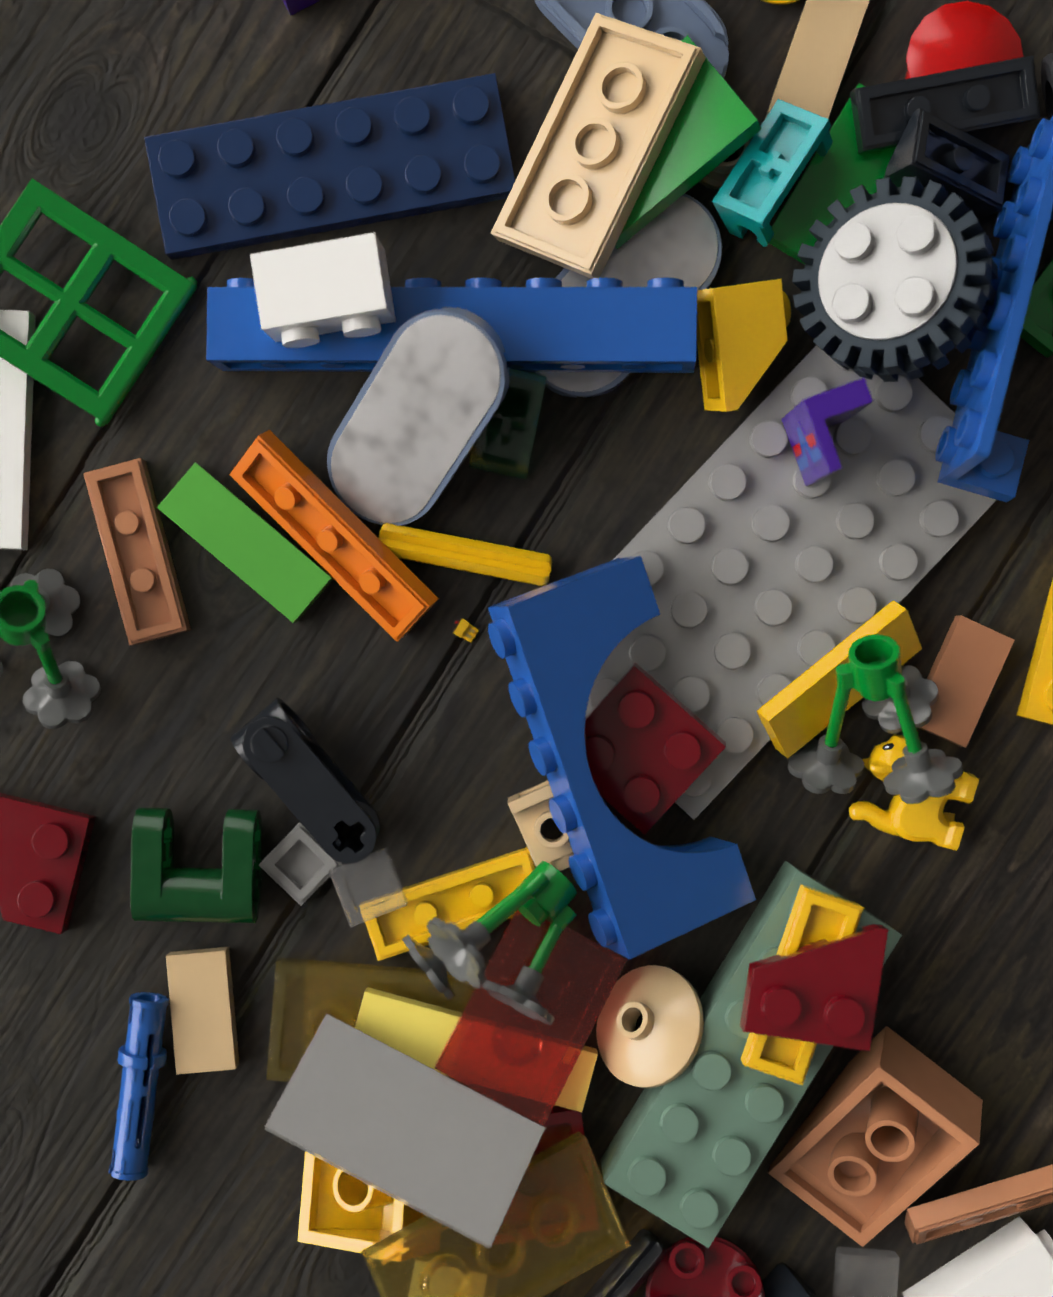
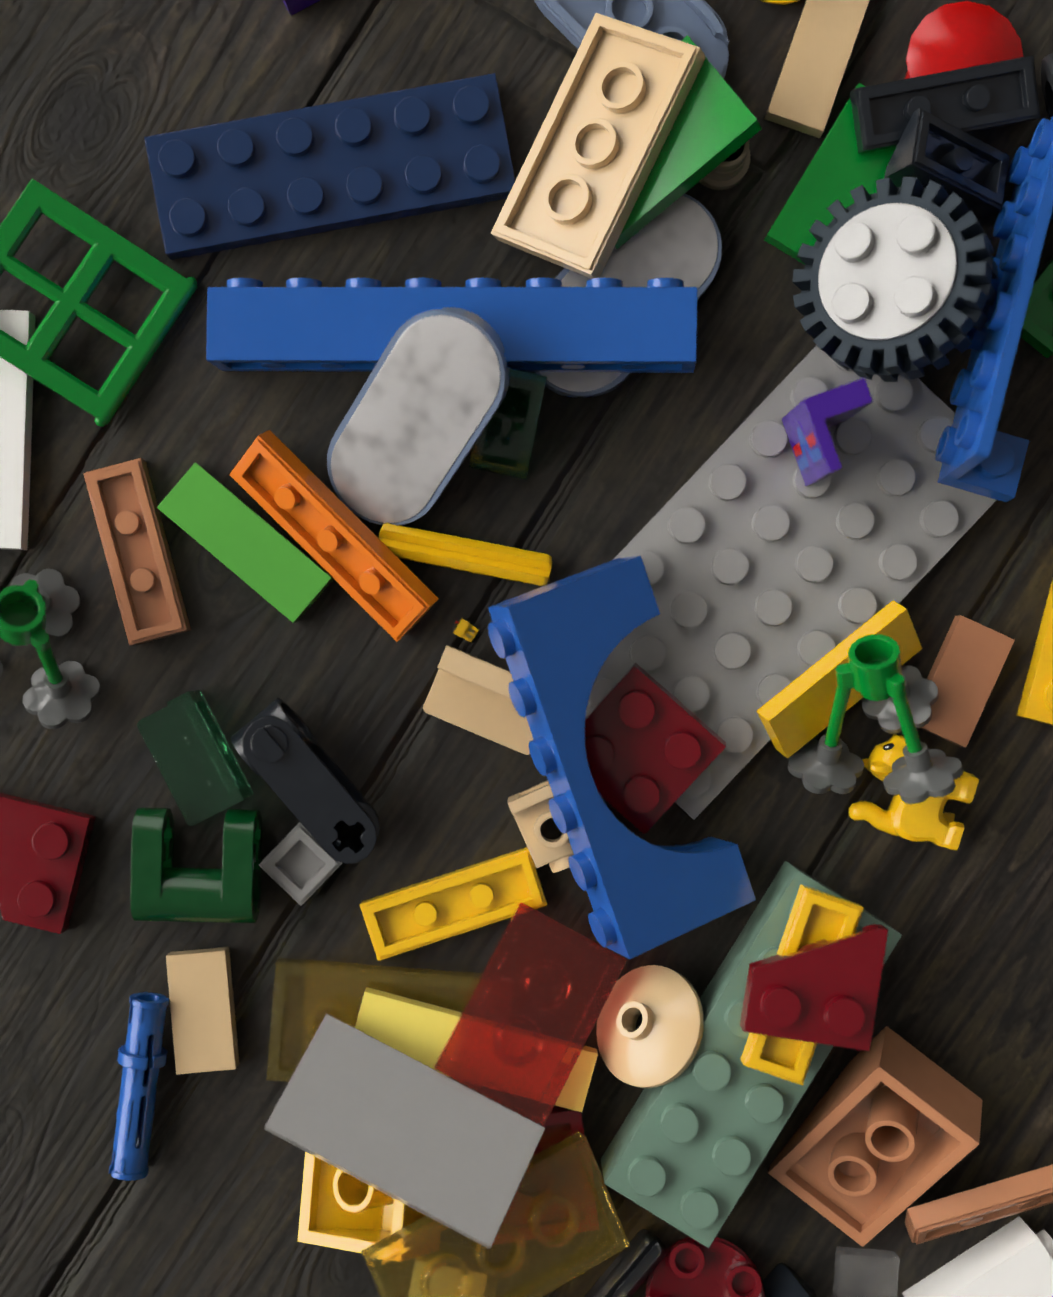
white brick [250,233,396,348] -> none
clear tile [329,847,408,928] -> none
plant [402,861,577,1026] -> none
yellow slope [697,279,791,412] -> none
teal hinge [712,99,833,247] -> none
none -> clear green panel [137,690,254,826]
none -> tan panel [423,646,534,755]

